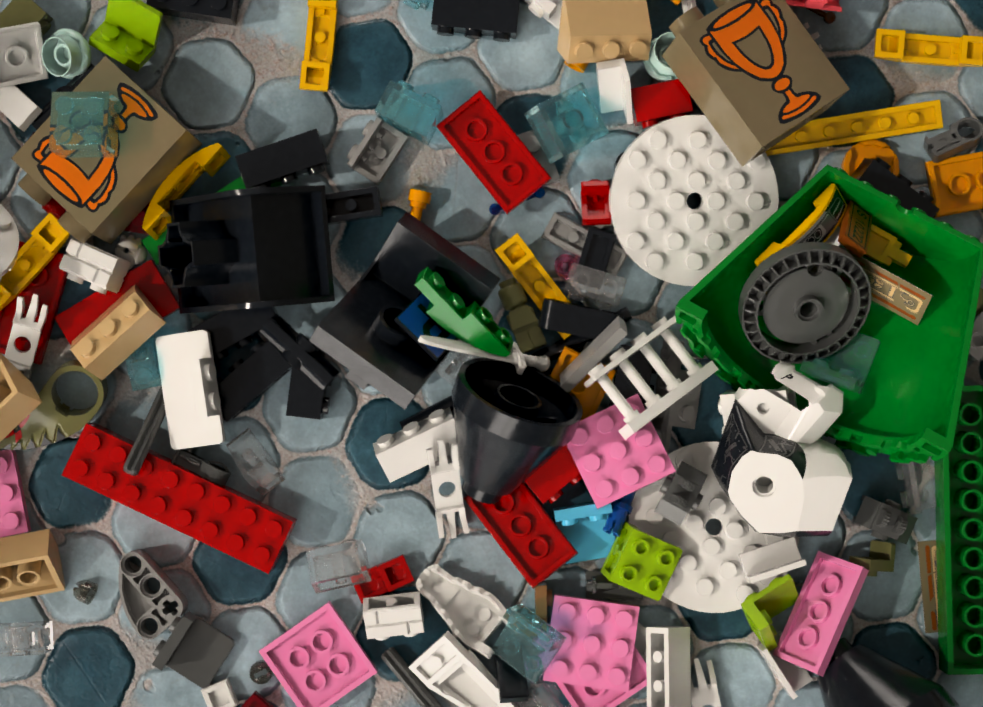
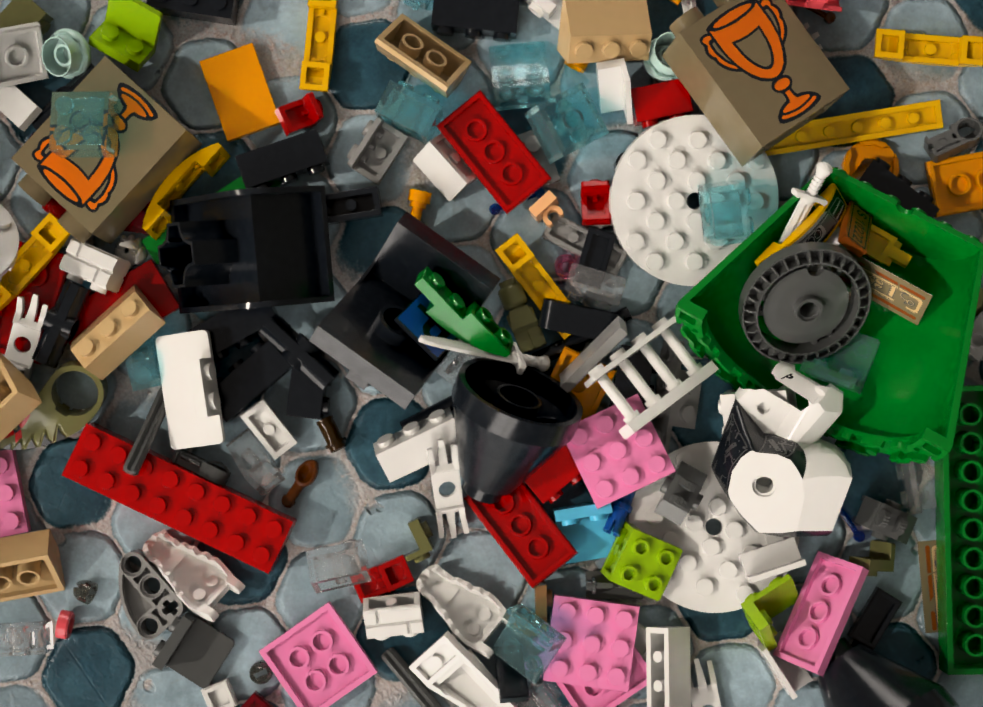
none -> black piece [32,280,91,368]
none -> coral tile [55,610,75,640]
none -> white animal [142,529,245,622]
none -> light orange tile [199,43,280,142]
none -> white plate [240,398,298,460]
none -> red bracket [275,92,324,137]
none -> reddish brown piece [281,459,319,508]
none -> dark brown pin [316,415,347,453]
none -> tan slope [375,13,472,98]
none -> olive bracket [405,517,434,564]
none -> white panel [413,133,477,201]
none -> clear light blue bracket [488,41,551,111]
none -> light nougat tile [528,190,564,228]
none -> clear light blue brick [697,180,754,246]
none -> white sword [777,162,833,244]
none -> clear blue hinge [840,507,865,542]
none -> black tile [847,586,903,650]

